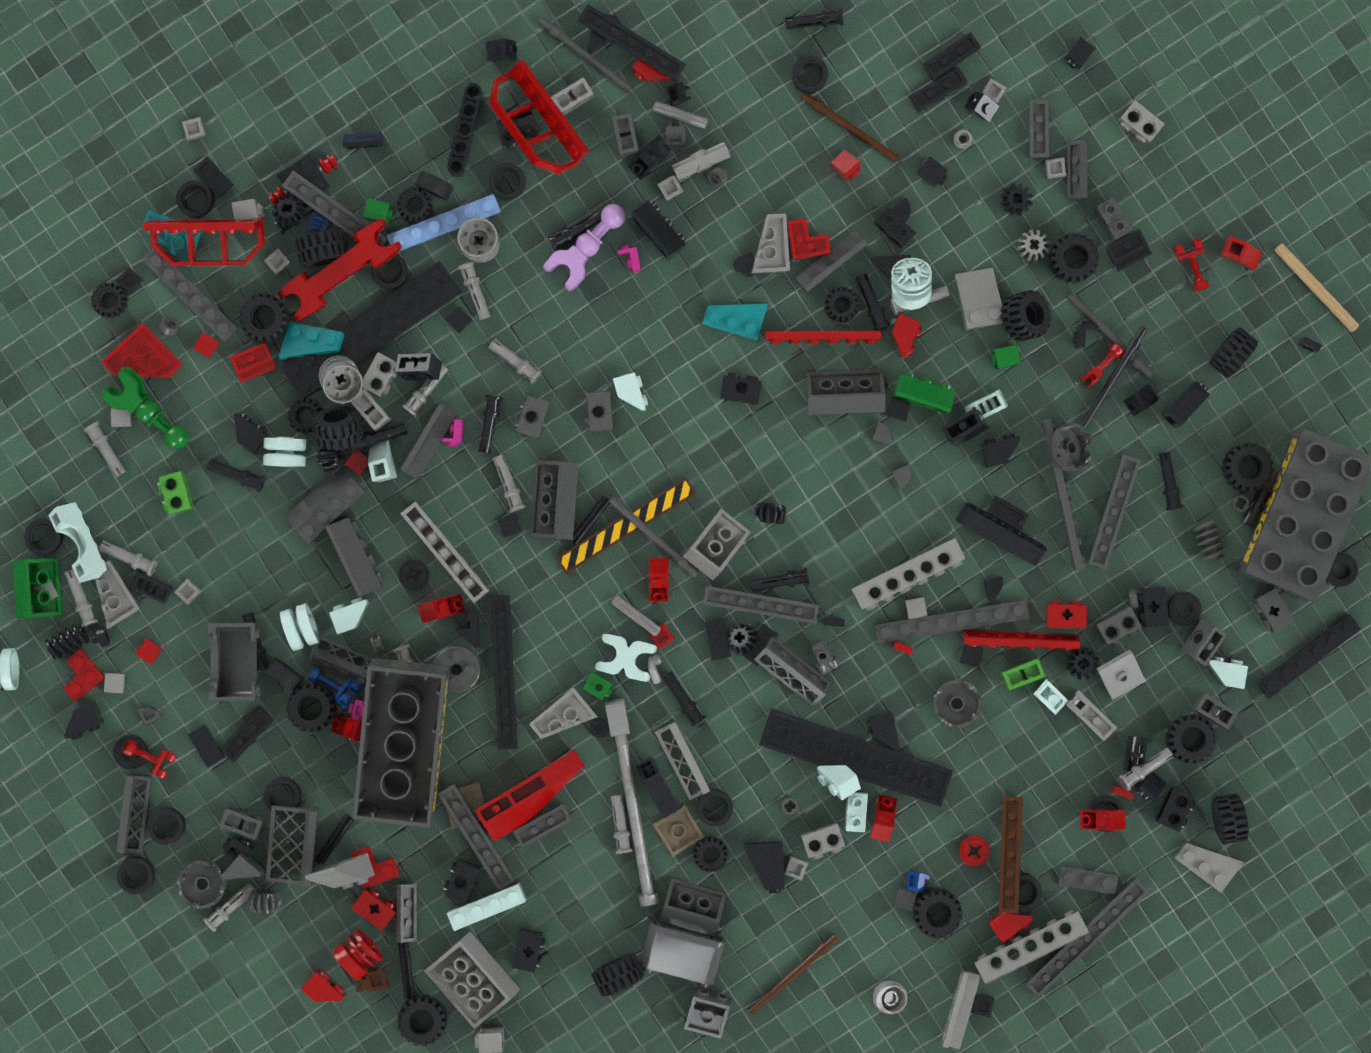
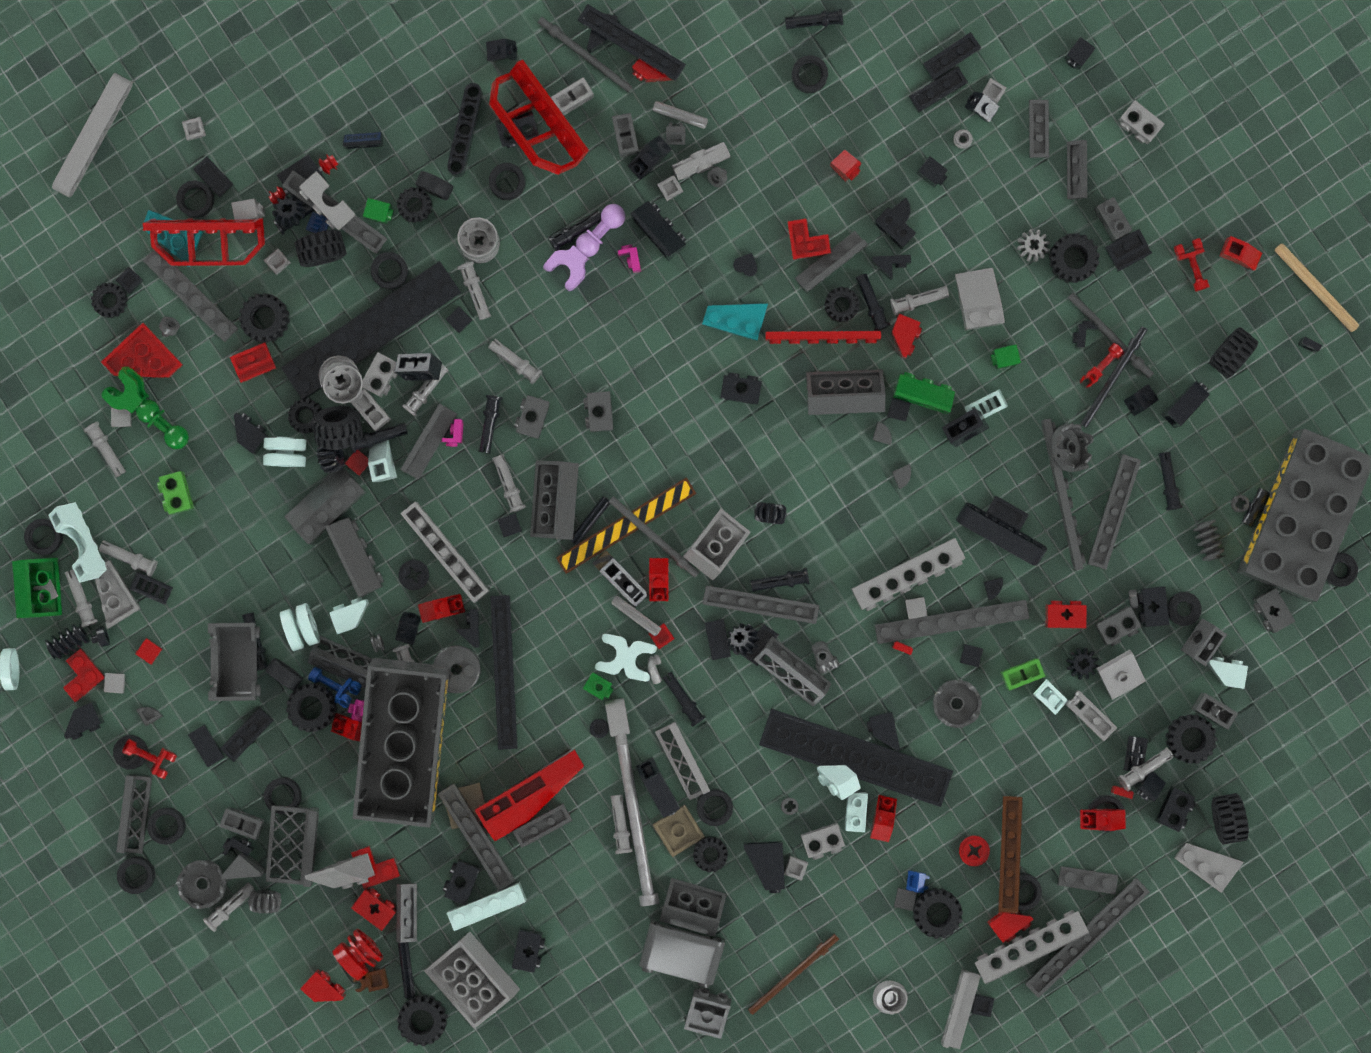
light grey tile [174,578,202,605] -> none
red tile [193,332,220,359] -> none
black pin [207,459,266,492] -> none
red piece [278,219,402,322] -> none
teal wing [279,322,344,360] -> none
black axle [315,814,354,865] -> none
light blue plate [387,194,501,252] -> none
light grey brick [475,1027,505,1053] -> none
light grey wing [529,687,598,739] -> none
black tyre [591,953,645,996] -> none
light aqua slope [613,372,648,411] -> none
black tile [667,82,691,106] -> none
light grey wing [751,213,790,274] -> none
reddish brown bar [801,92,899,162] -> none
black tile [824,618,845,627] -> none
light aqua wheel [891,258,932,310] -> none
red plate [963,630,1080,651] -> none
black slope [981,434,1021,468] -> none
black gear [1000,183,1033,216] -> none
black tyre [1000,290,1052,341] -> none
light grey tile [1045,157,1067,179] -> none
black tyre [1222,443,1274,492] -> none
black plate [1257,614,1361,699] -> none
none -> light grey beam [52,73,133,198]
none -> light grey arch [299,171,356,230]
none -> black bracket [395,612,421,645]
none -> black slope [592,550,649,607]

